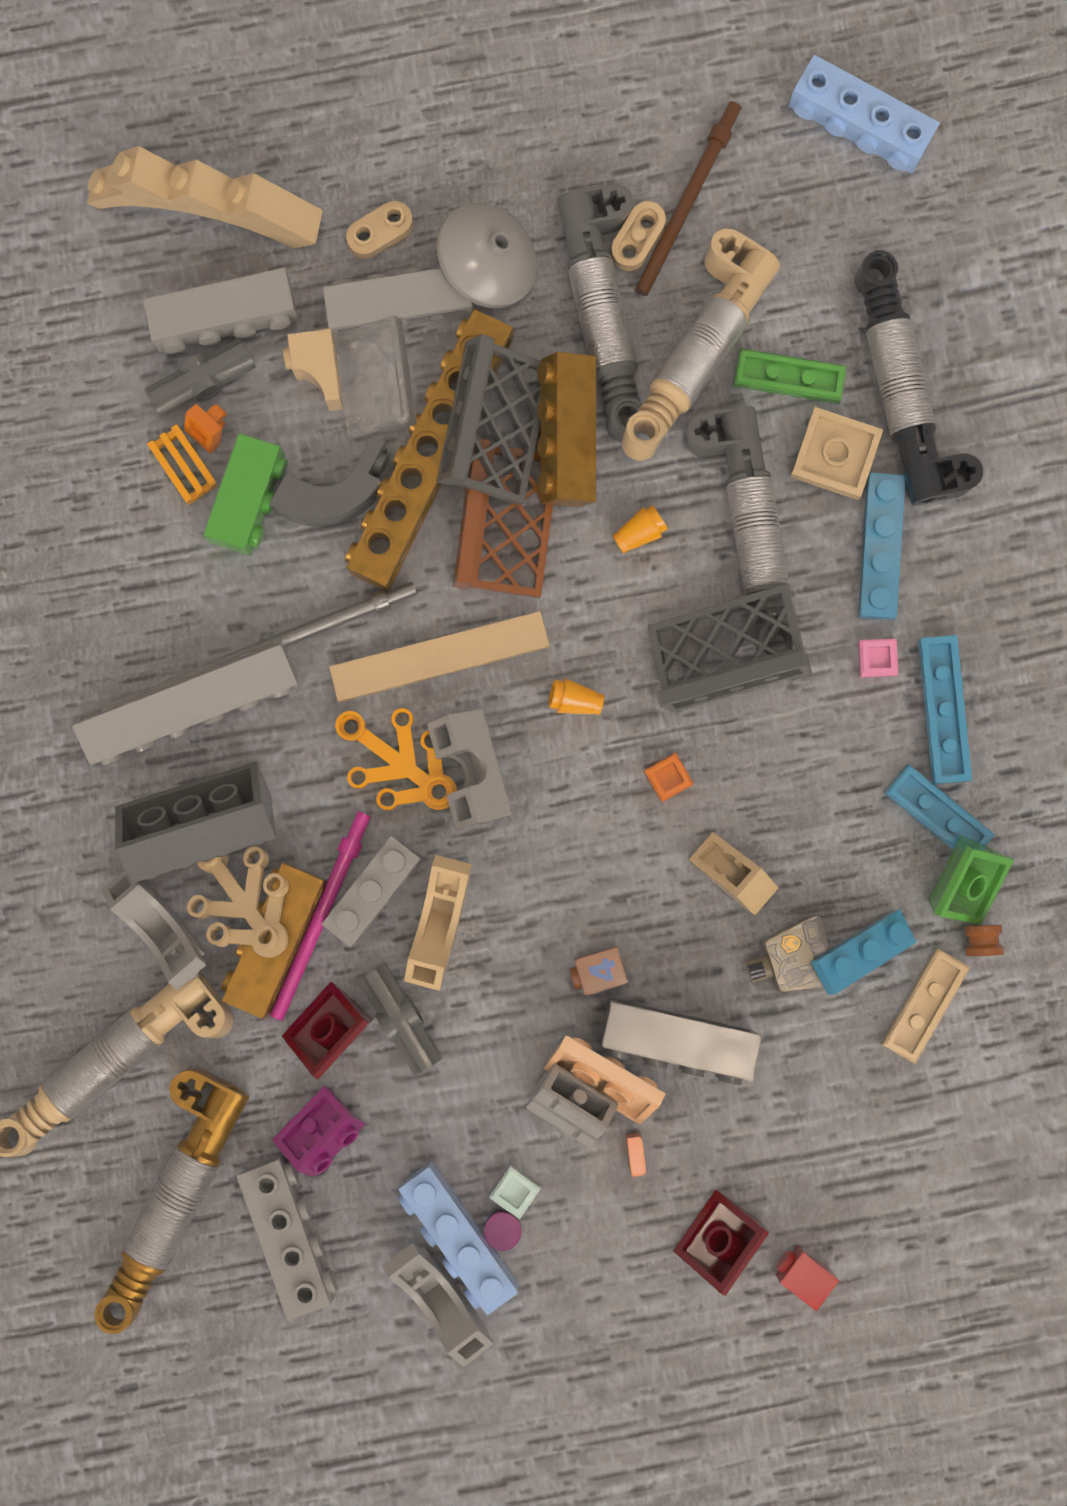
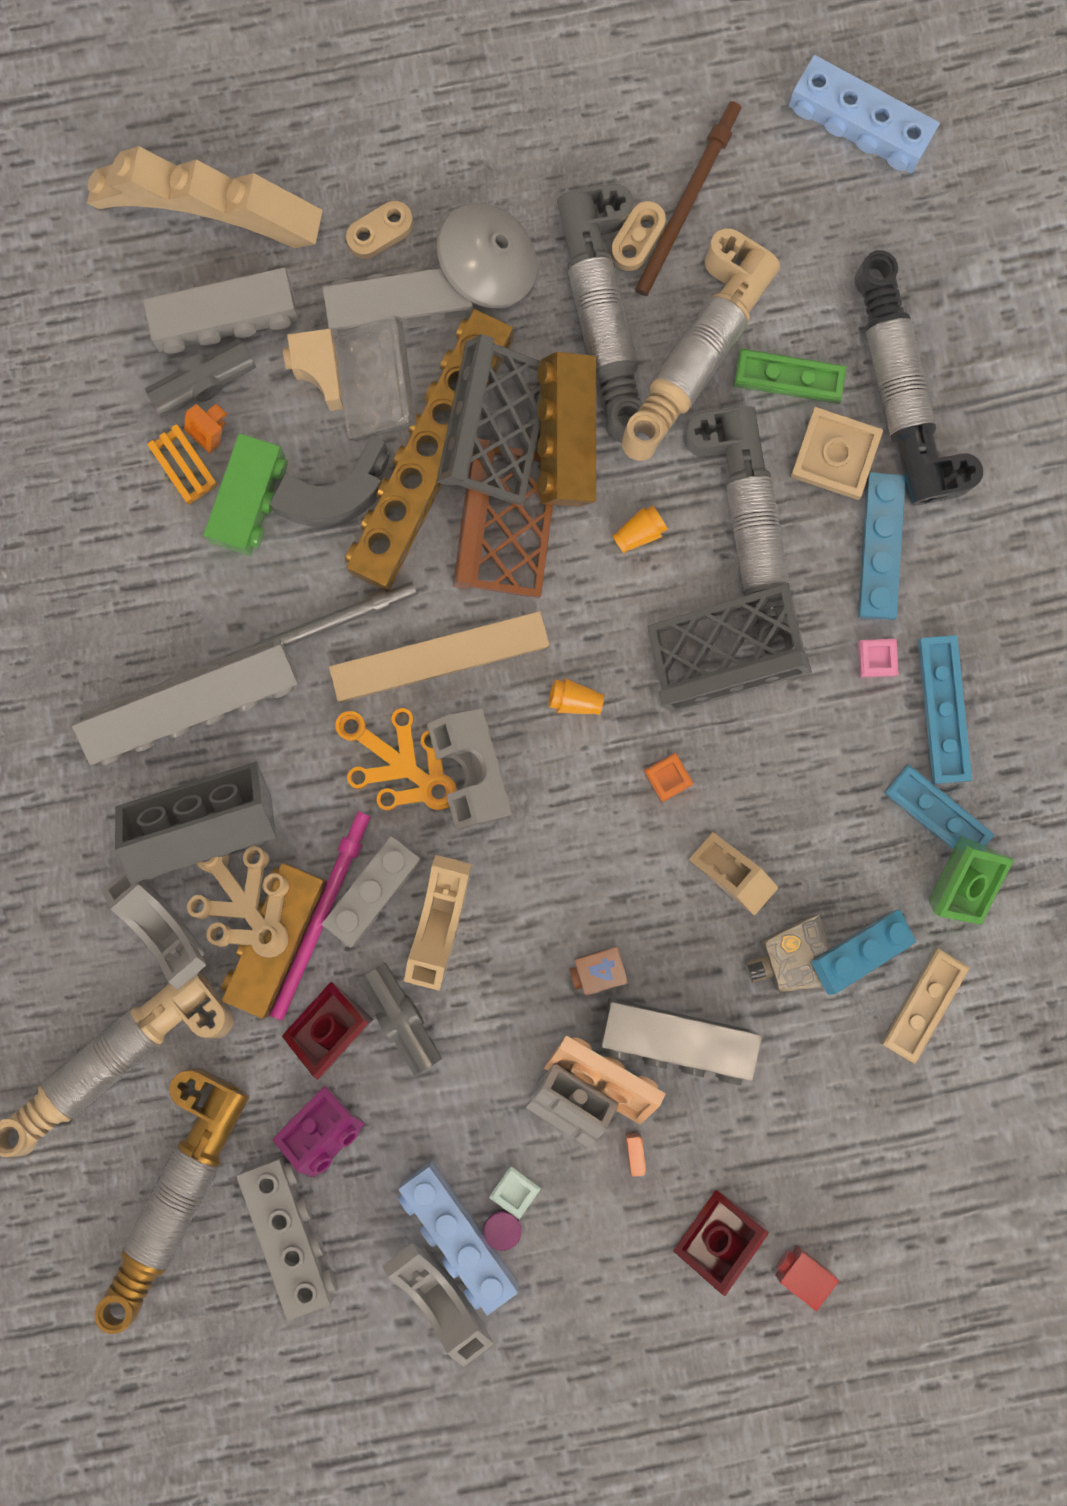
dark orange wheel [964,925,1004,956] -> none

